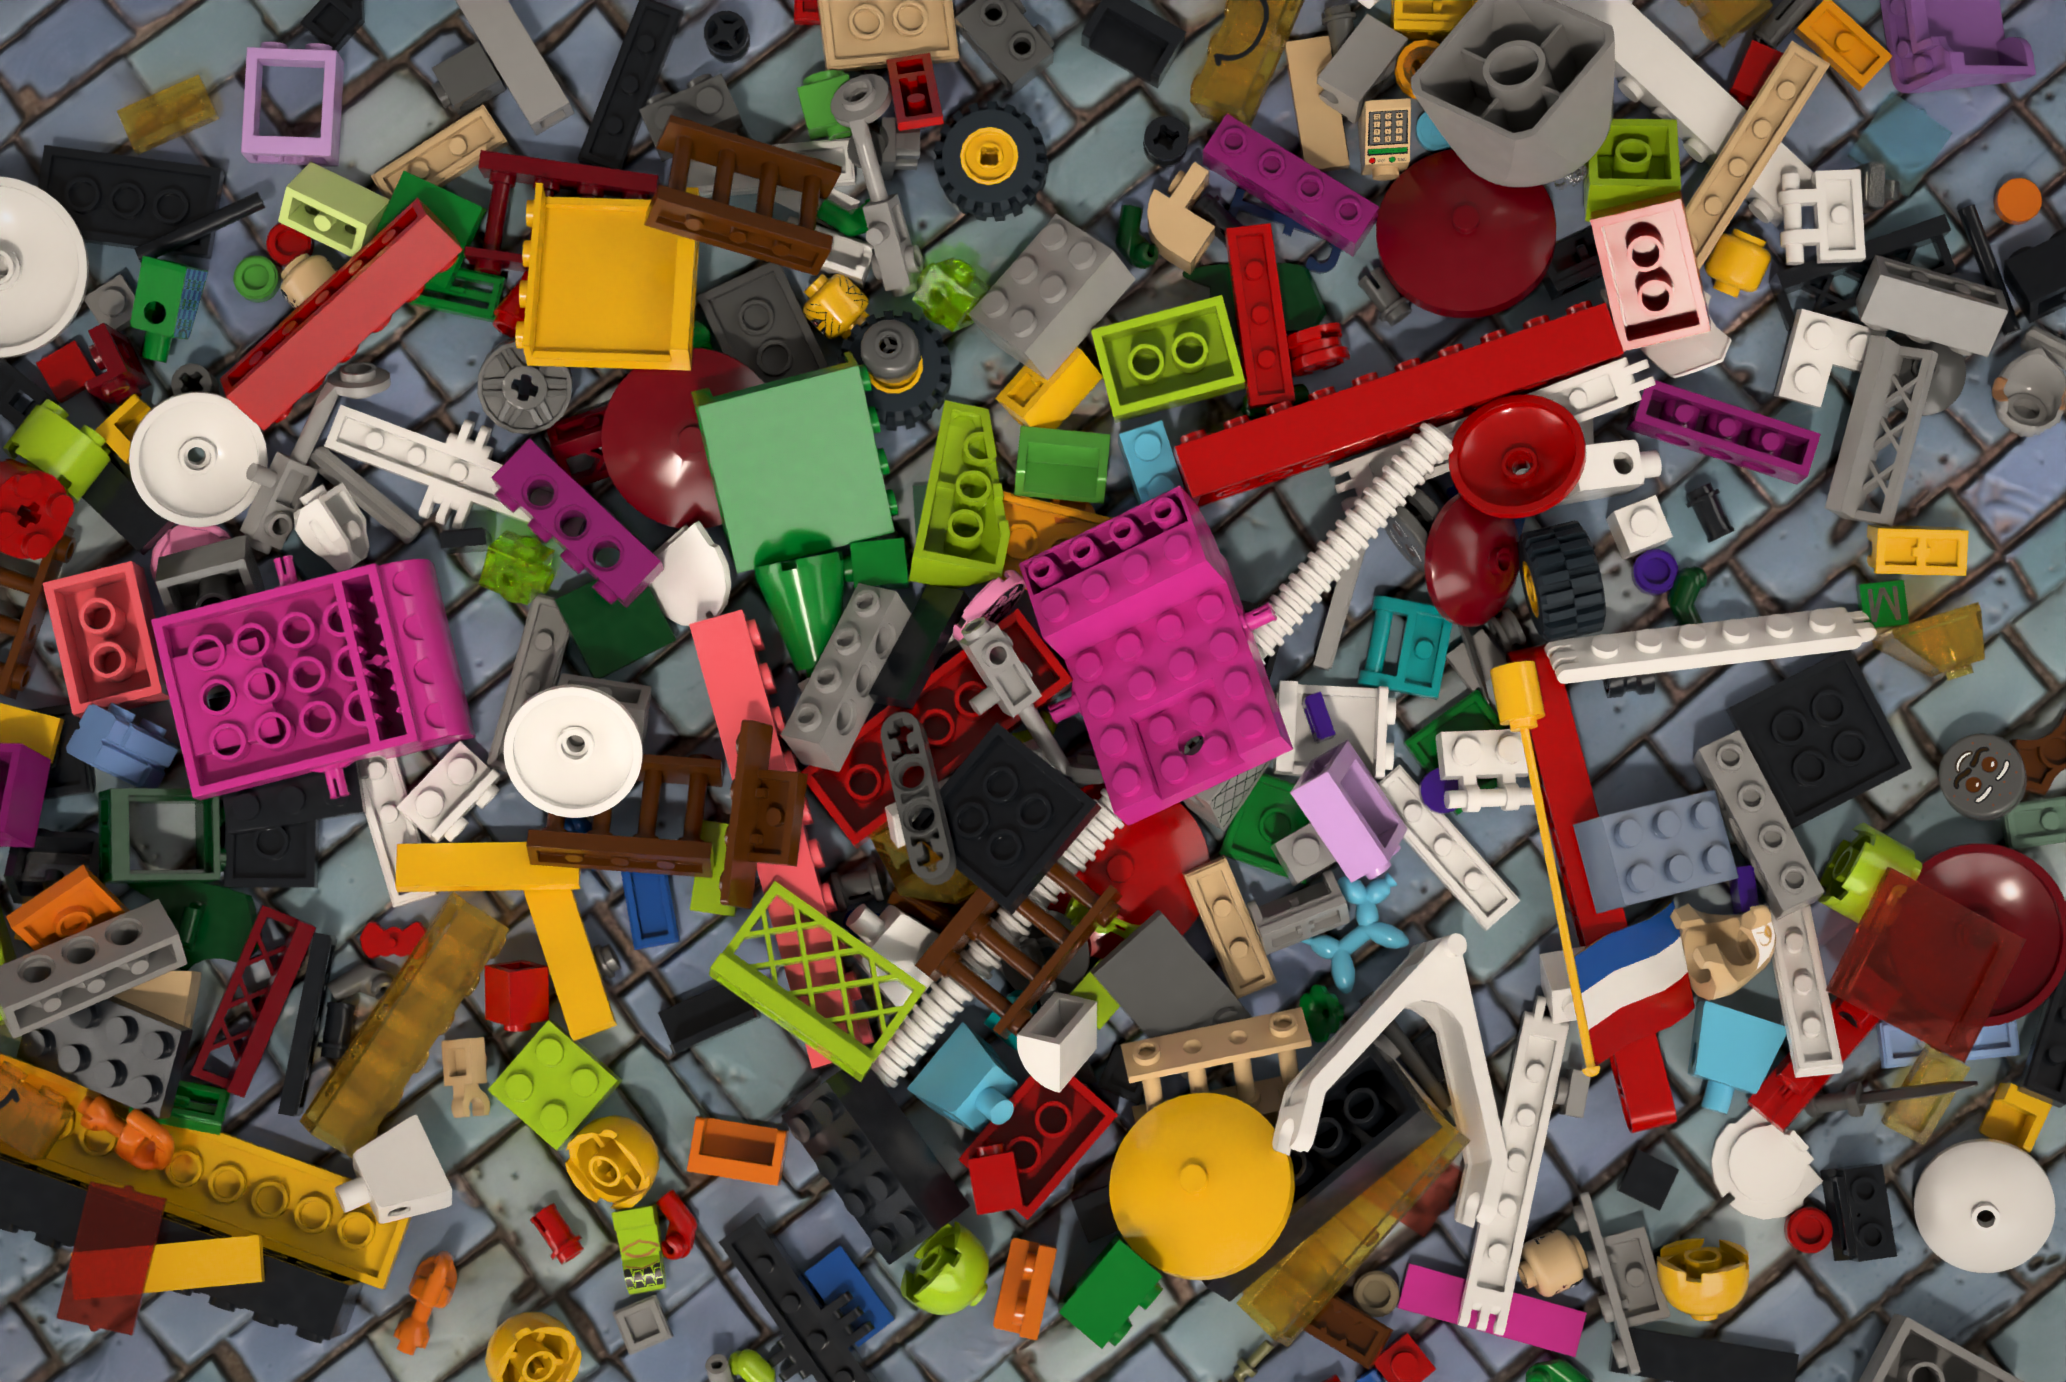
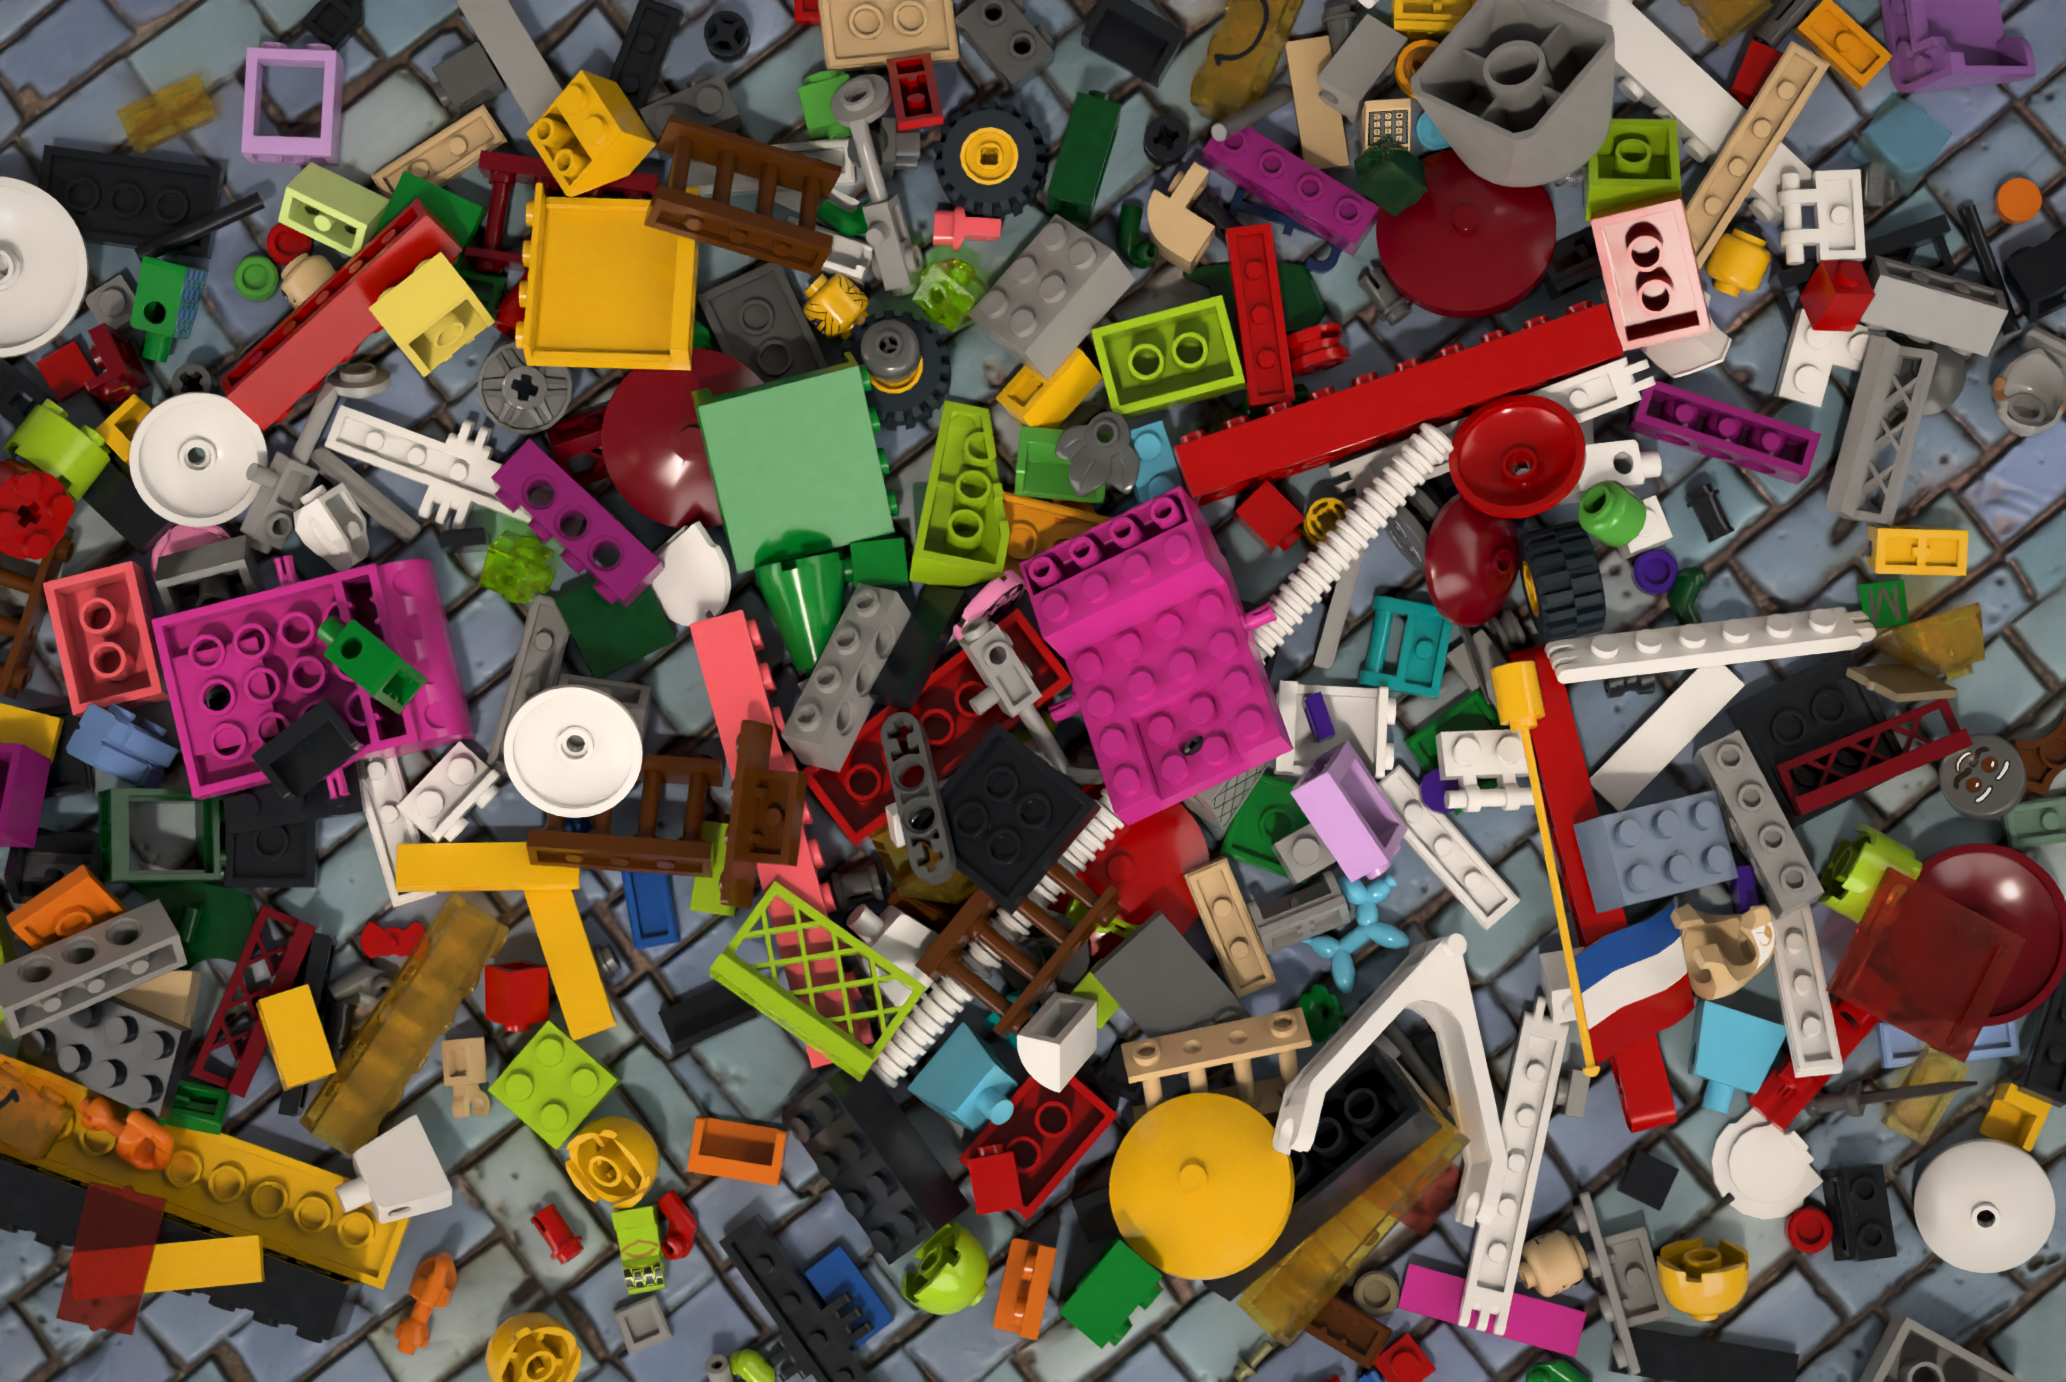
none -> black panel [251,699,367,803]
none -> yellow hinge [256,984,337,1091]
none -> green torso [317,615,428,714]
none -> light yellow hinge [368,252,495,377]
none -> yellow slope [526,70,657,197]
none -> coral piece [933,204,1001,252]
none -> dark green window [1046,90,1121,227]
none -> dark grey plate [1055,412,1140,497]
none -> dark grey bar [1211,86,1292,141]
none -> red brick [1233,480,1305,555]
none -> yellow wheel [1303,497,1348,546]
none -> clear green brick [1354,134,1428,217]
none -> bright green head [1578,480,1646,547]
none -> white tile [1589,665,1745,813]
none -> dark red fence [1775,699,1973,817]
none -> red brick [1799,260,1875,332]
none -> dark tan piece [1846,663,1957,702]

